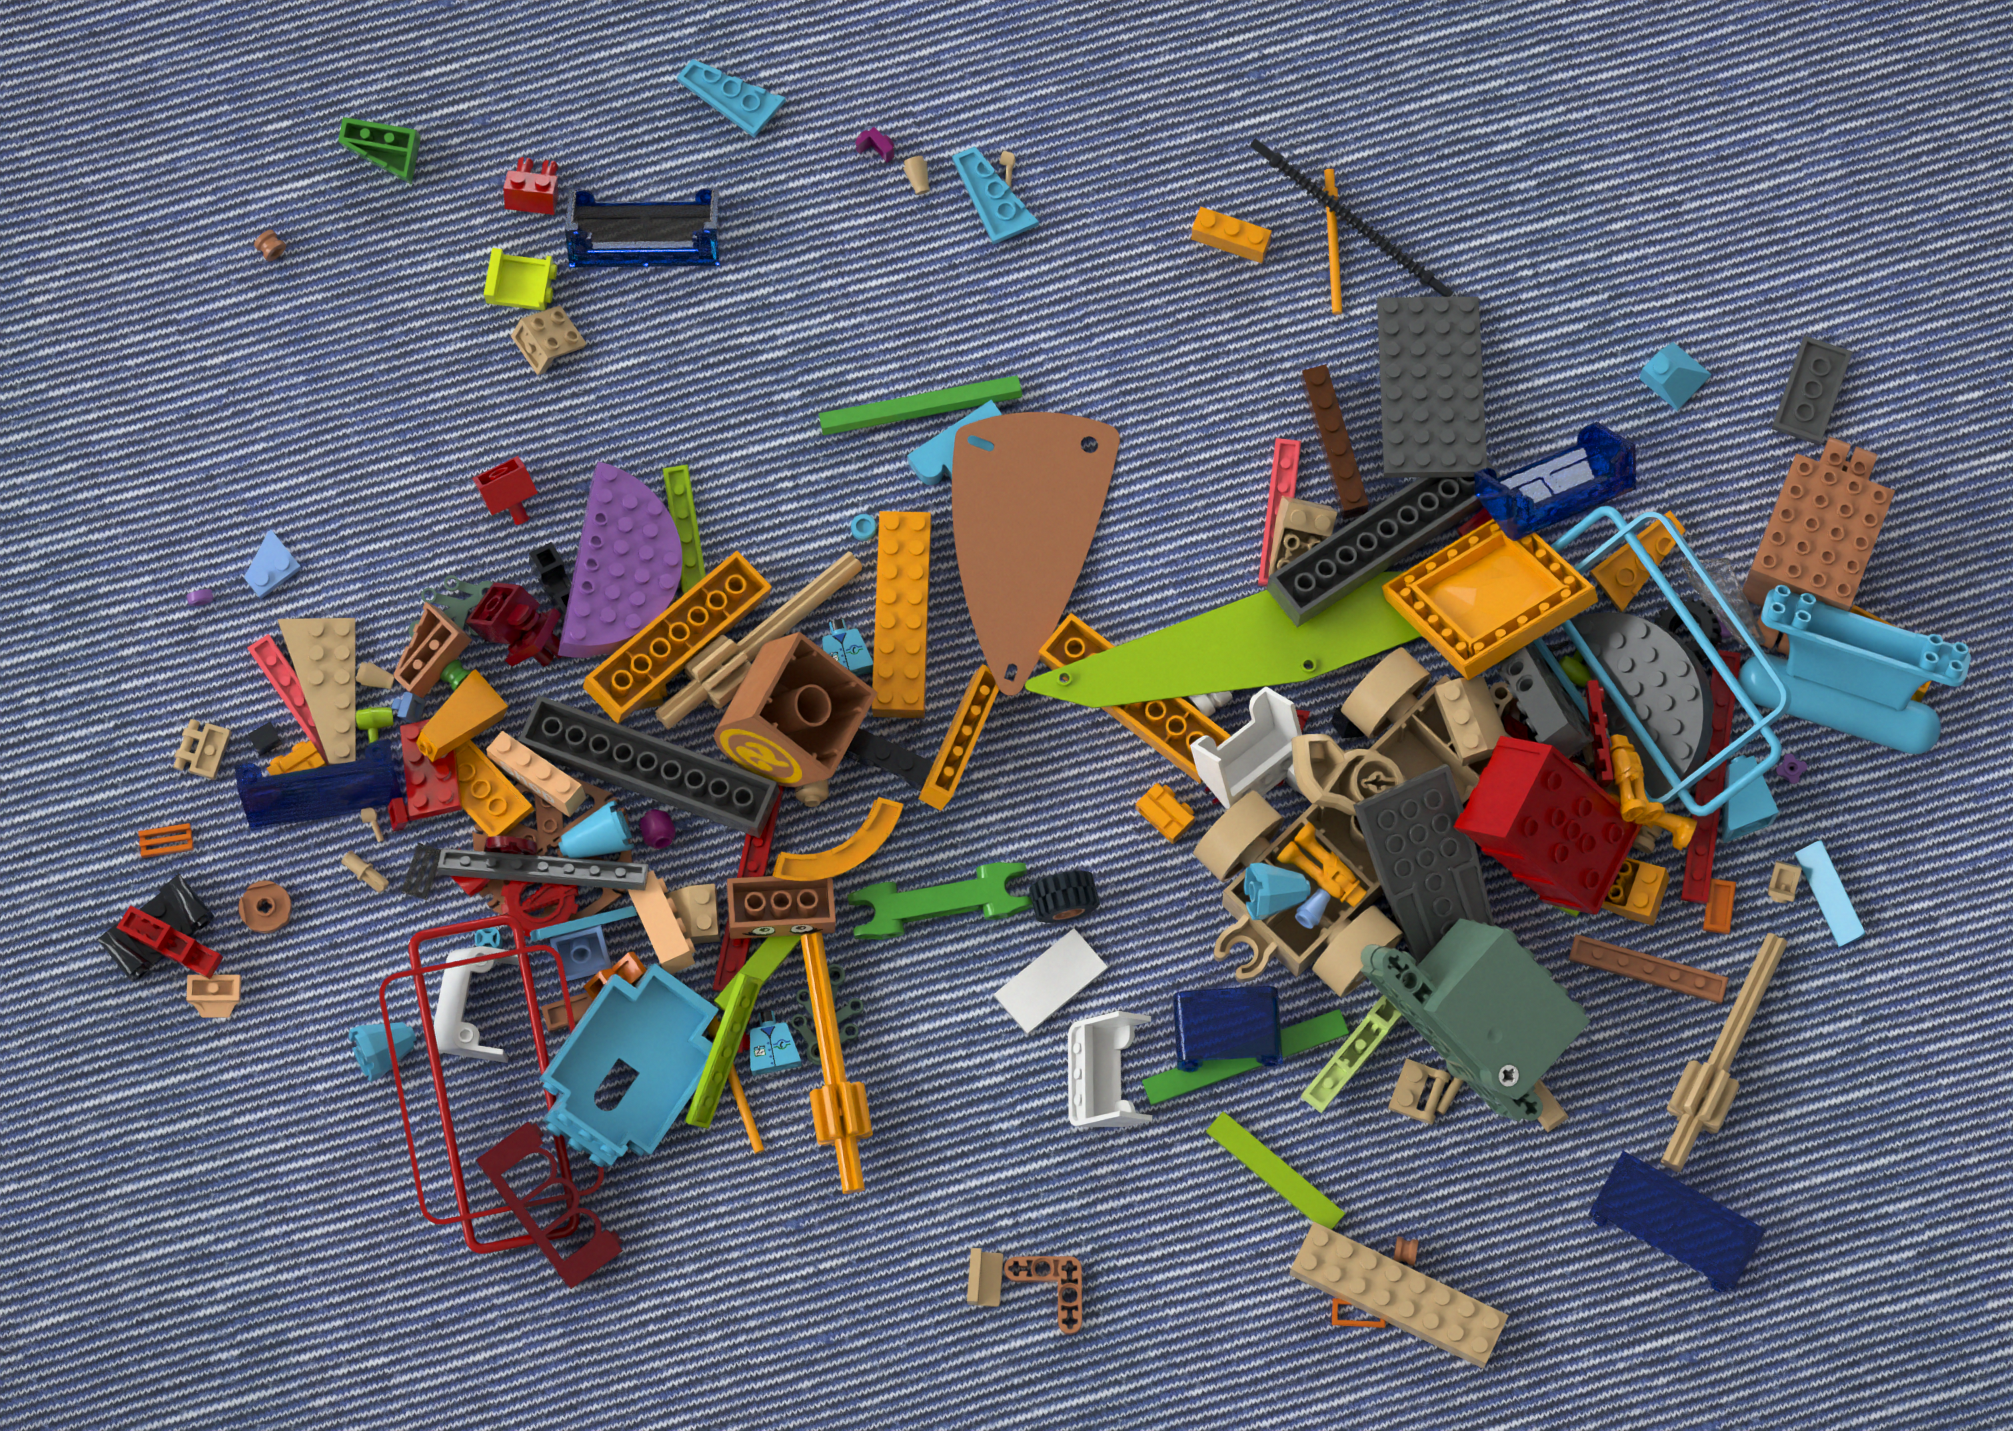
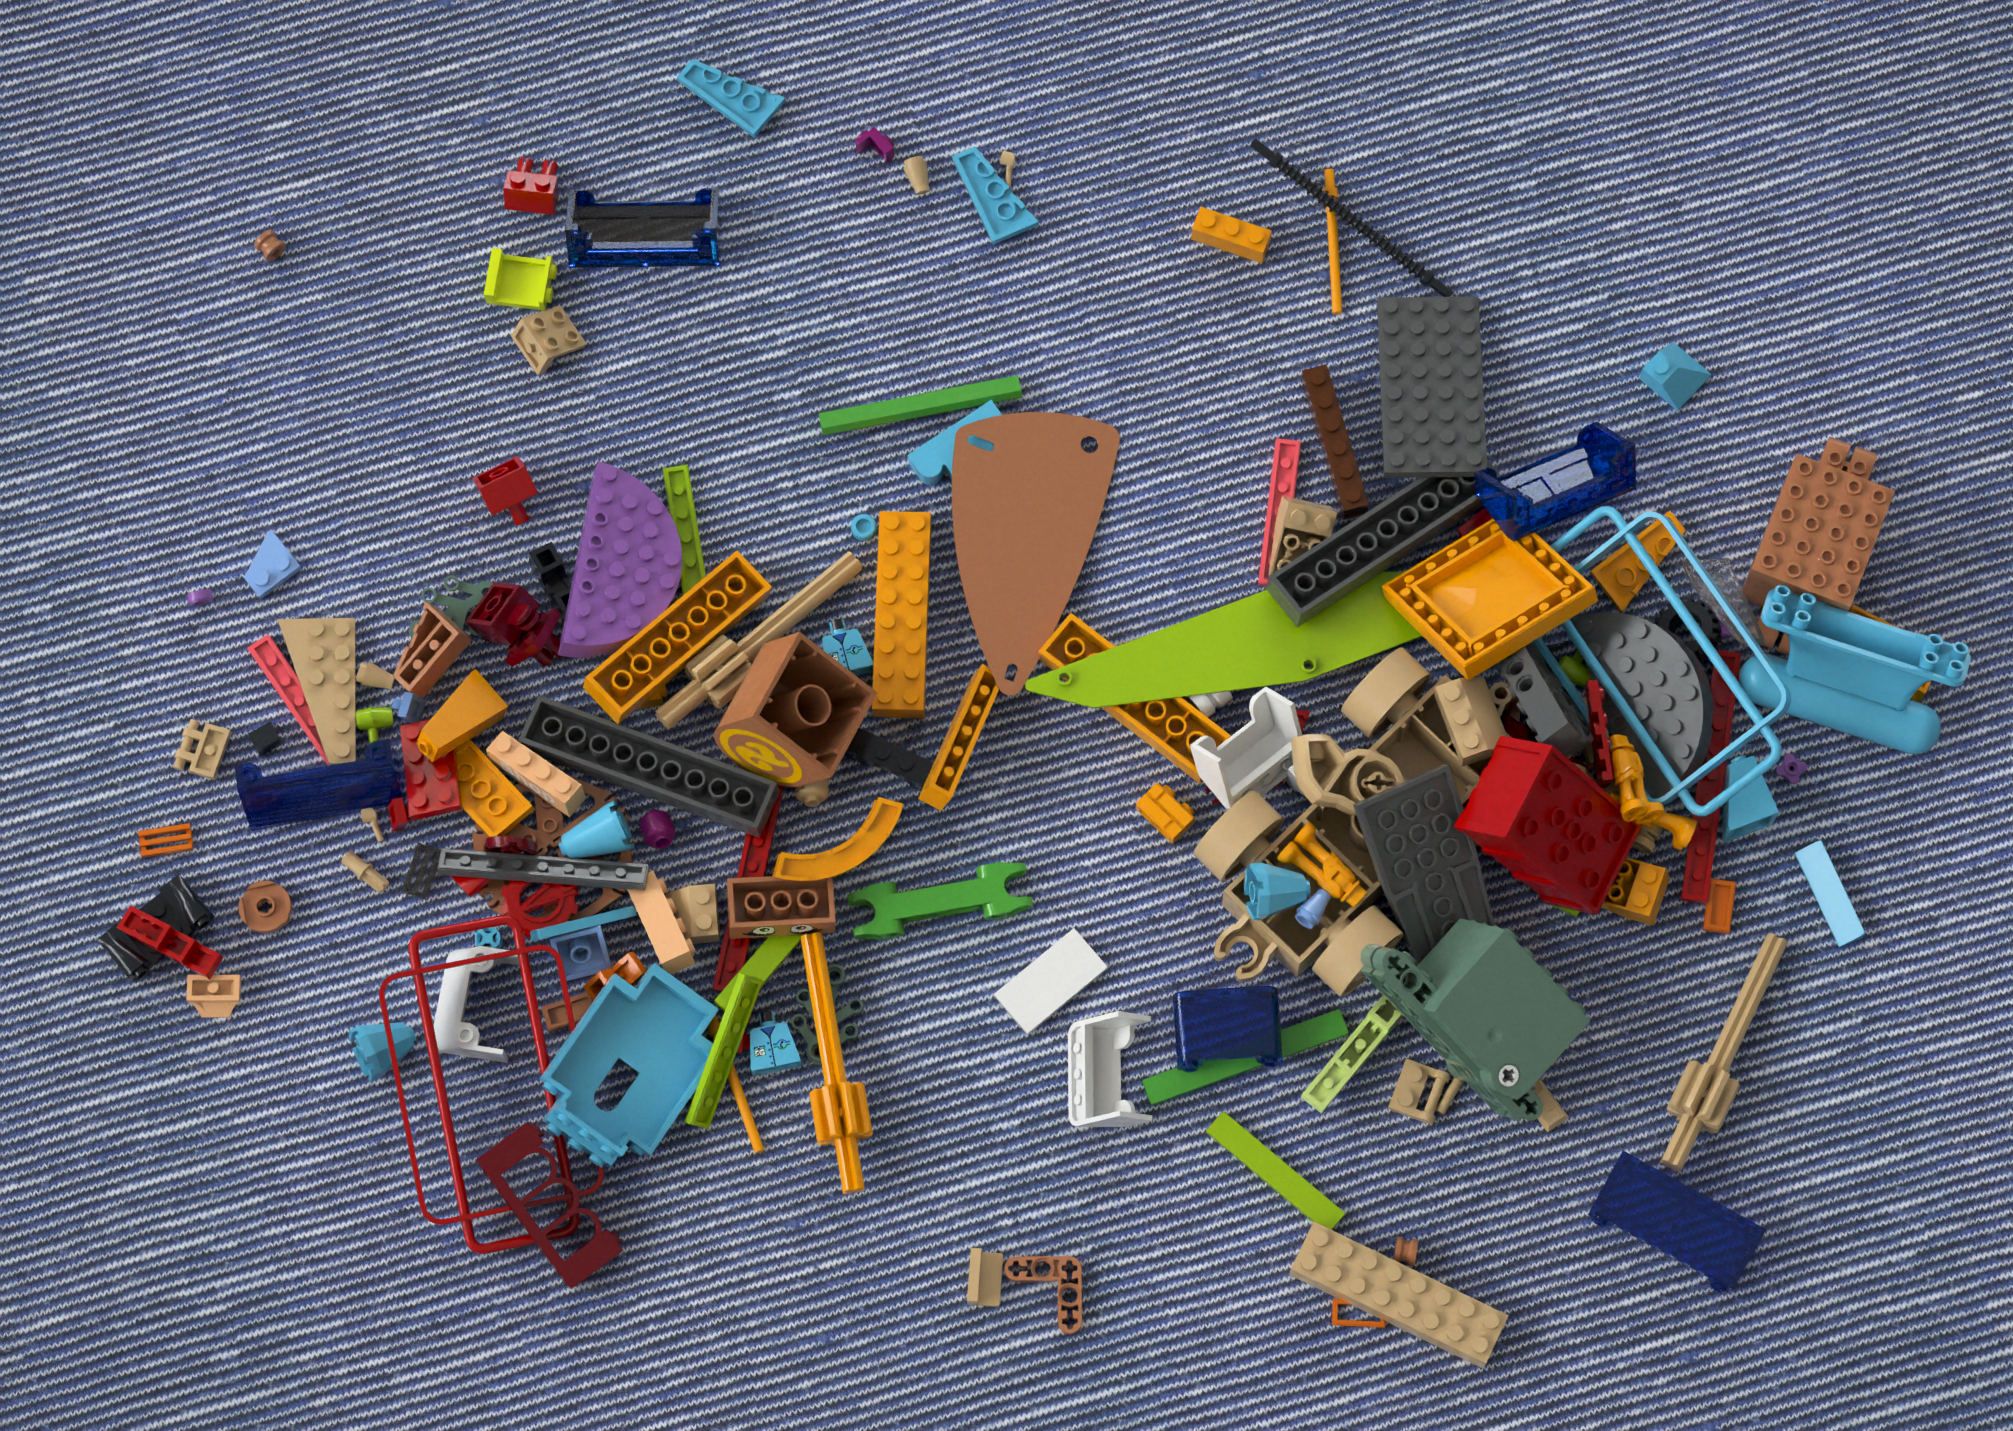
light orange brick [266,740,330,798] -> none
bright green wedge [338,117,421,185] -> none
bright green wheel [440,659,471,691] -> none
black wheel [1029,870,1100,923] -> none
black slope [1331,707,1365,739] -> none
nougat tile [1568,934,1729,1004] -> none
tan bracket [1768,860,1802,903] -> none
dark grey plate [1771,335,1853,445] -> none

